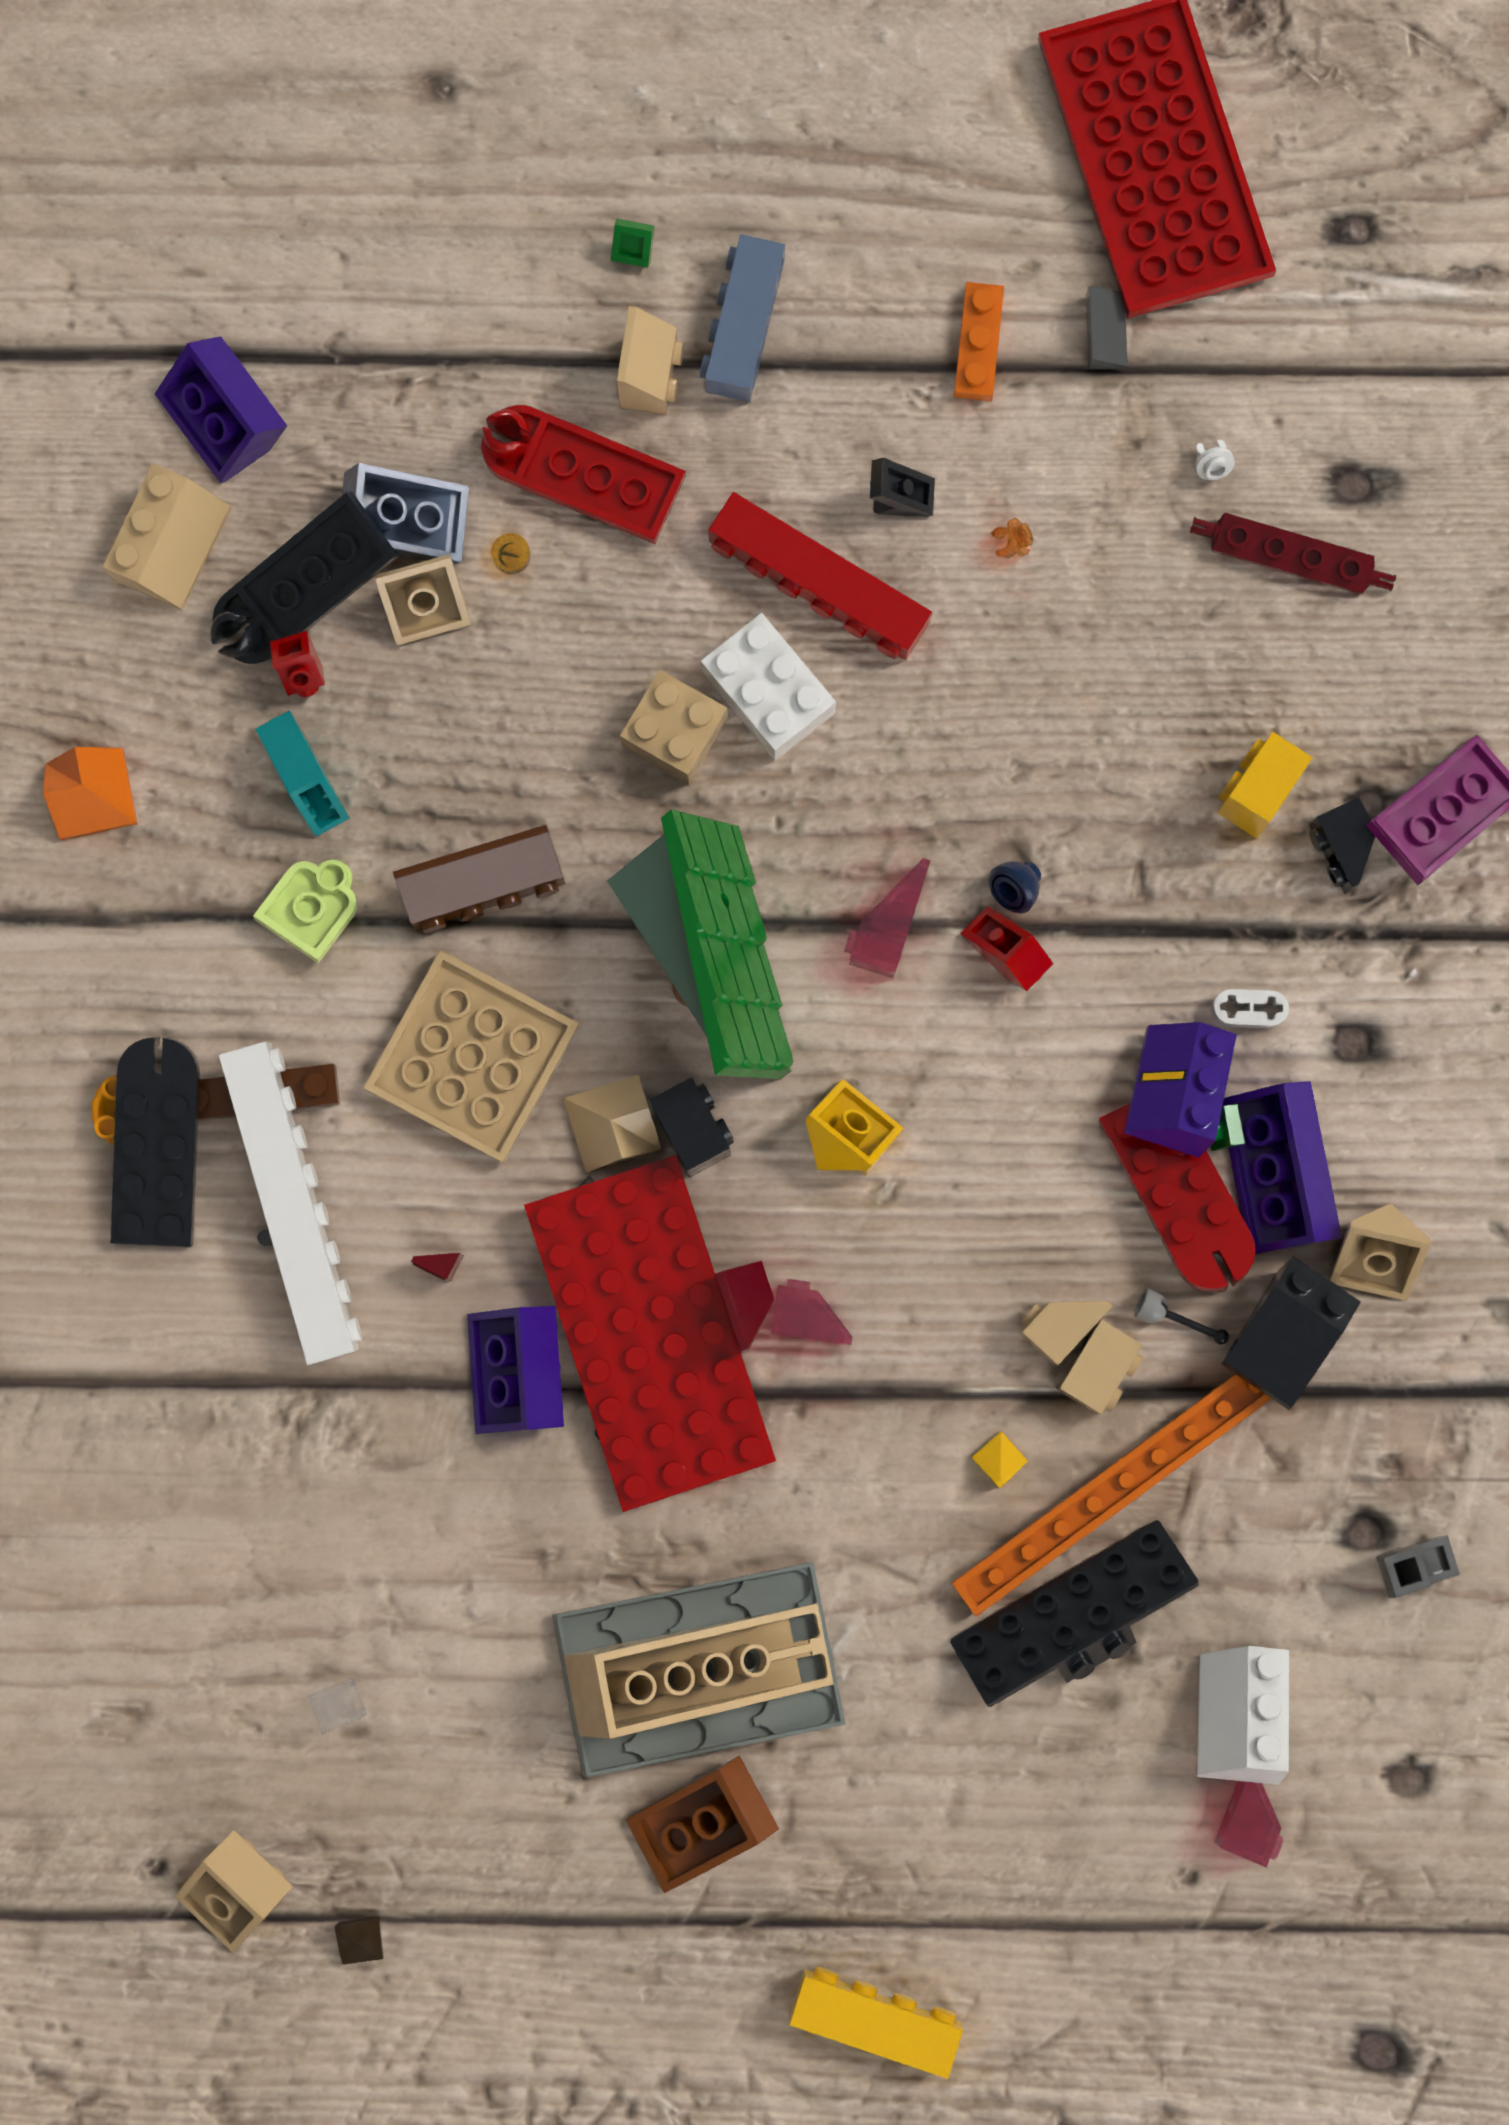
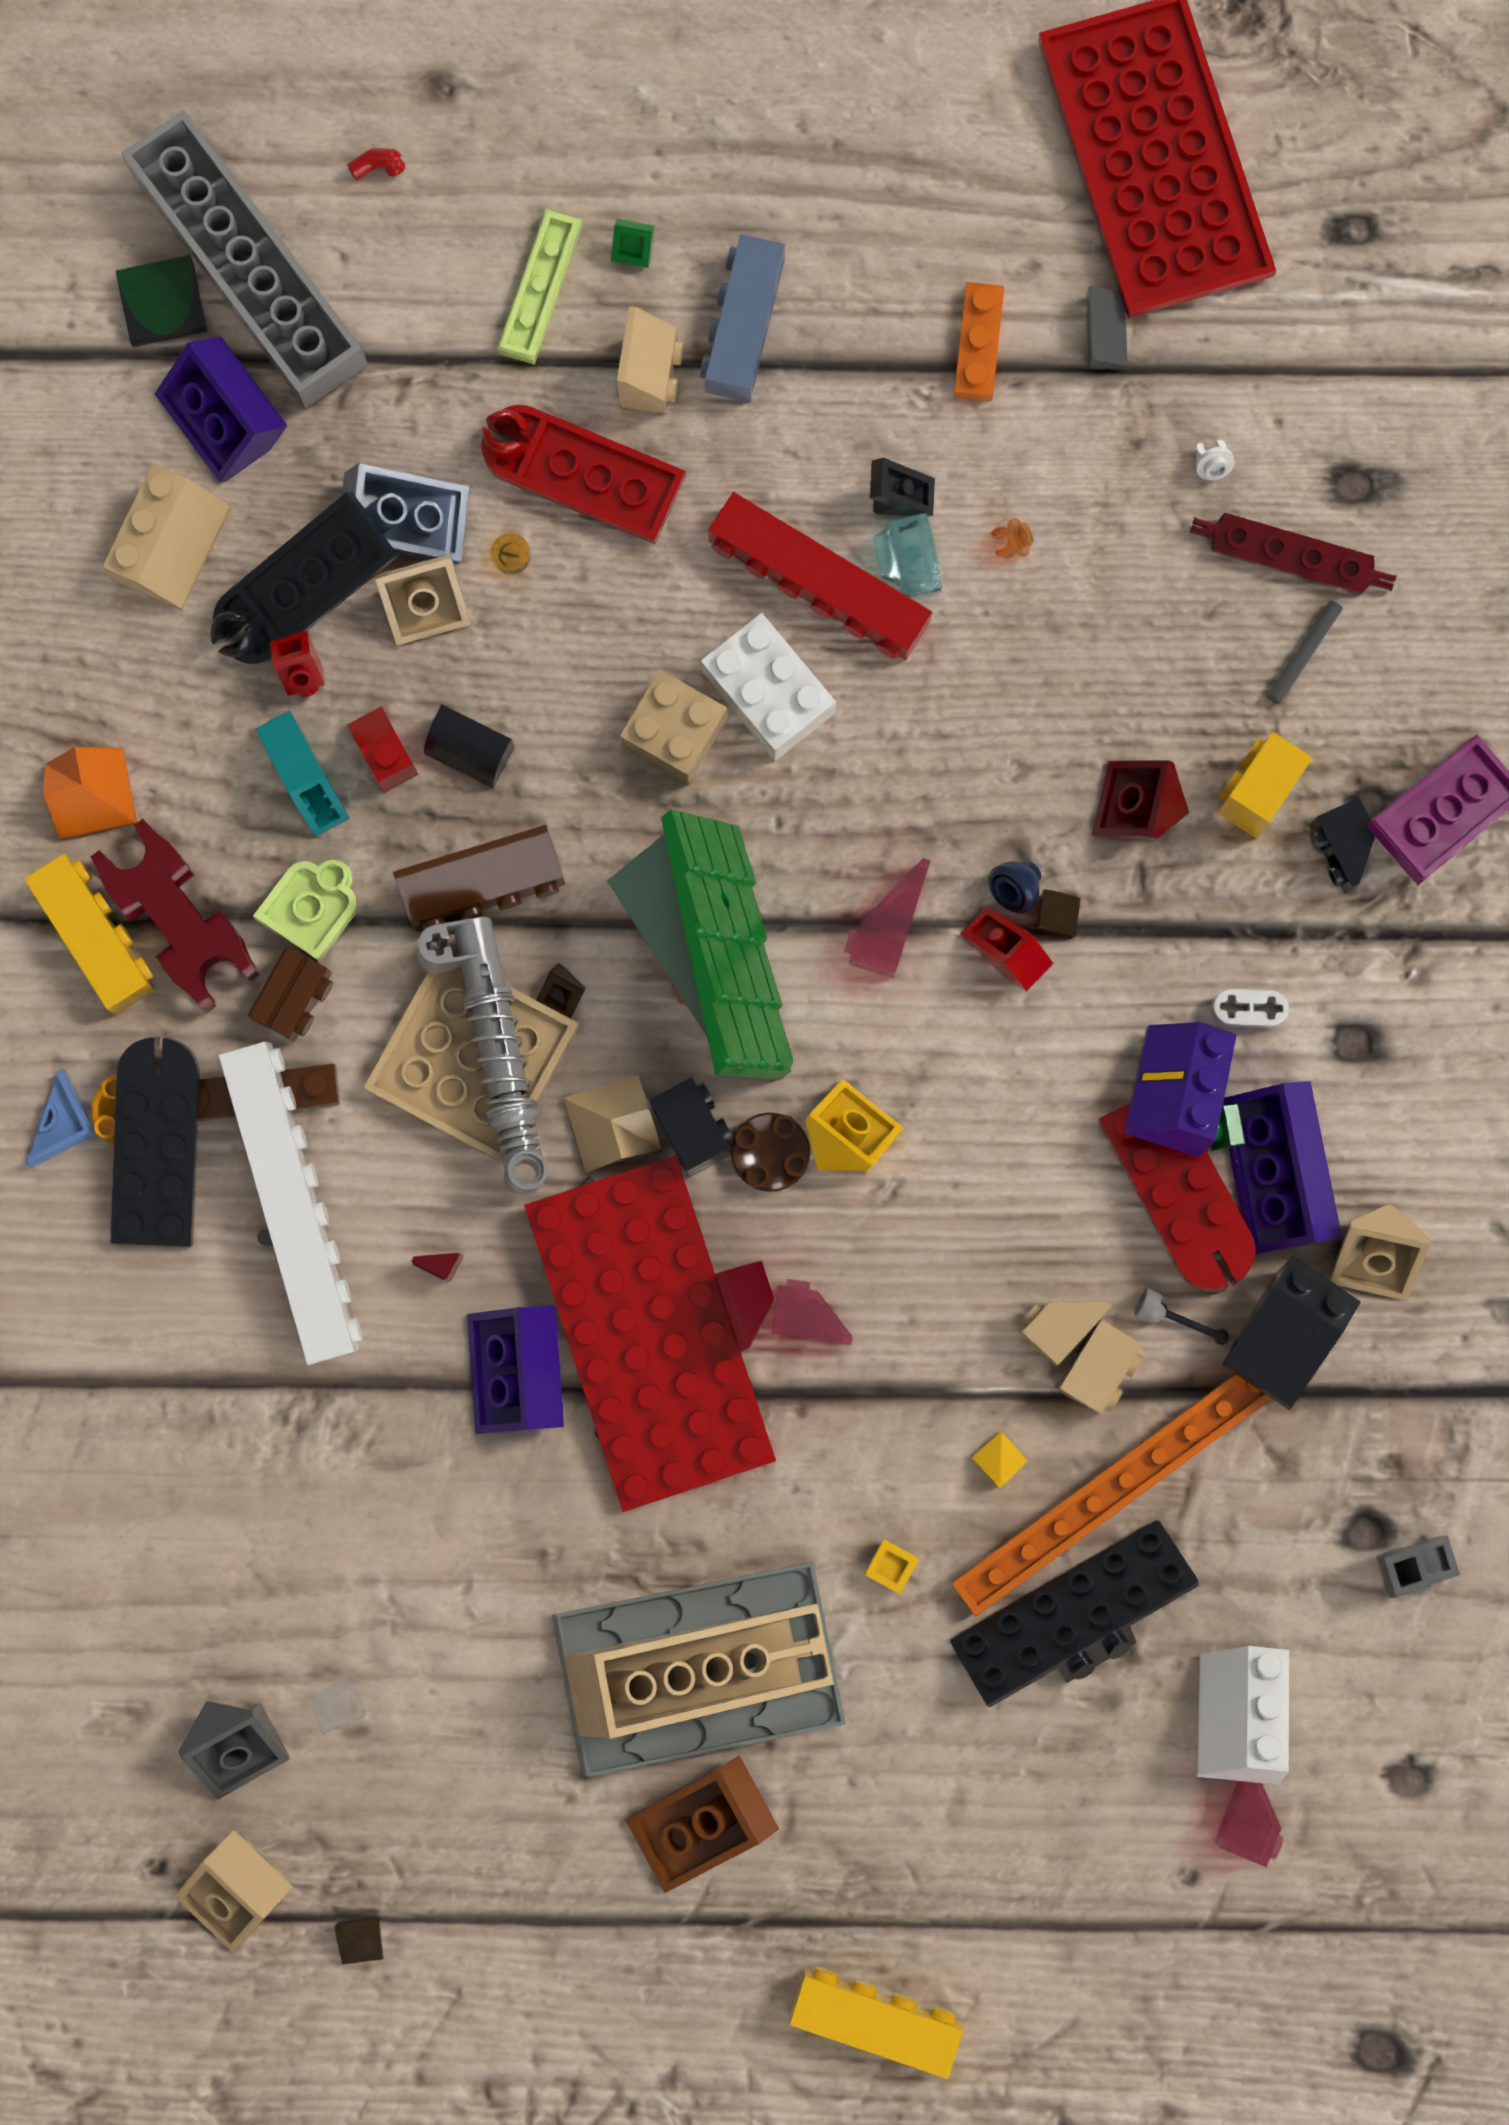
none -> yellow brick [24,853,156,1015]
none -> medium blue tile [26,1069,97,1168]
none -> dark red piece [90,818,260,1013]
none -> dark green tile [116,255,208,347]
none -> light grey brick [121,110,368,409]
none -> dark grey slope [179,1701,290,1799]
none -> reddish brown brick [247,947,333,1042]
none -> red arm [346,148,406,181]
none -> red slope [347,706,419,793]
none -> light grey piece [416,917,548,1196]
none -> black brick [424,704,515,788]
none -> yellowish green tile [497,209,583,365]
none -> dark brown slope [536,963,586,1019]
none -> reddish brown dish [731,1112,810,1192]
none -> yellow plate [864,1538,920,1595]
none -> clear light blue slope [873,513,942,597]
none -> dark brown slope [1036,889,1081,937]
none -> dark red slope [1092,760,1189,839]
none -> dark grey bar [1267,601,1343,704]

